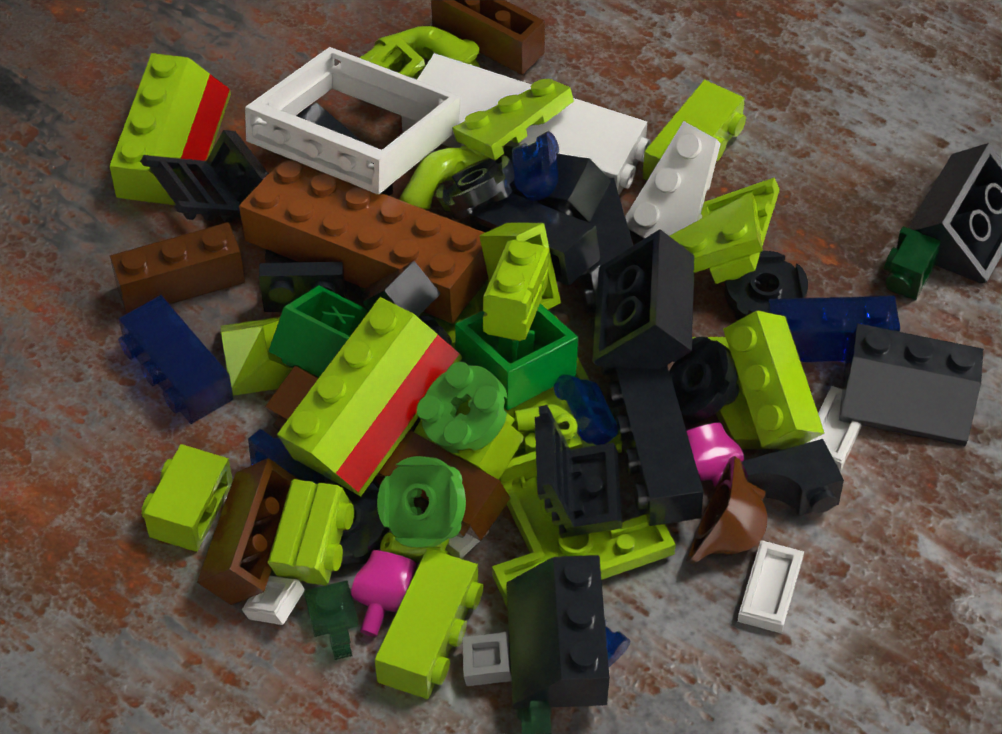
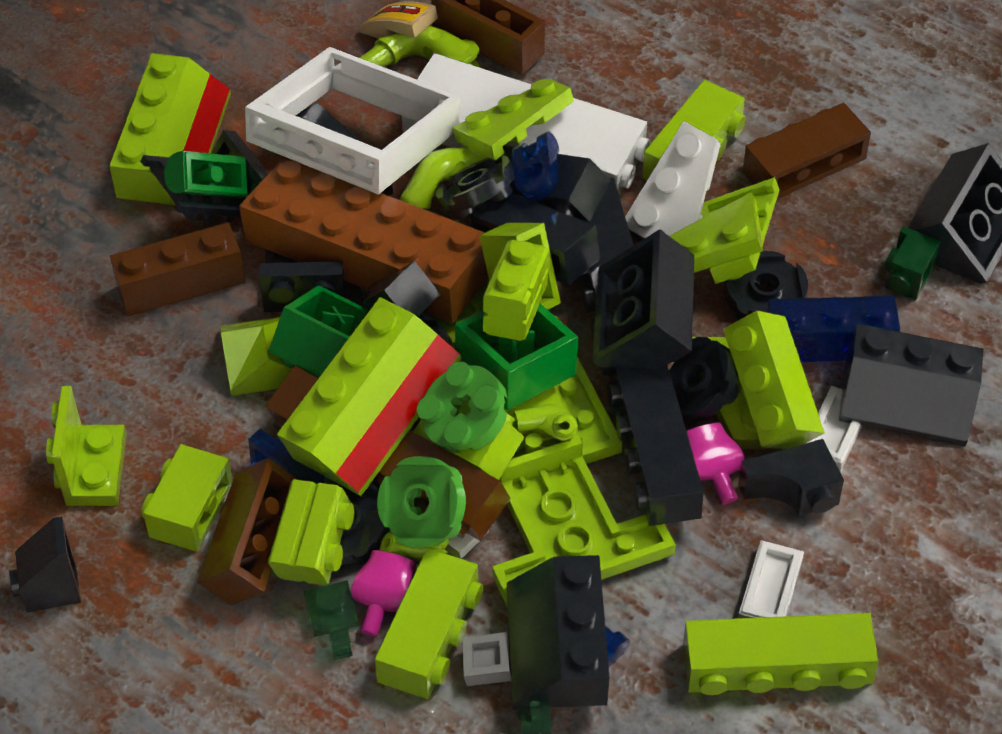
clear blue brick [118,295,234,424] -> none
white tile [242,576,305,625] -> none
lime brick [369,34,426,80] -> none
black plate [535,405,622,538] -> none
clear blue plate [554,375,618,445] -> none
reddish brown hat [686,456,767,563] -> none
none -> black slope [9,516,81,613]
none -> lime bracket [46,386,127,506]
none -> green brick [164,151,248,198]
none -> tan slope [359,1,438,38]
none -> lime brick [683,613,879,695]
none -> reddish brown brick [743,102,871,199]

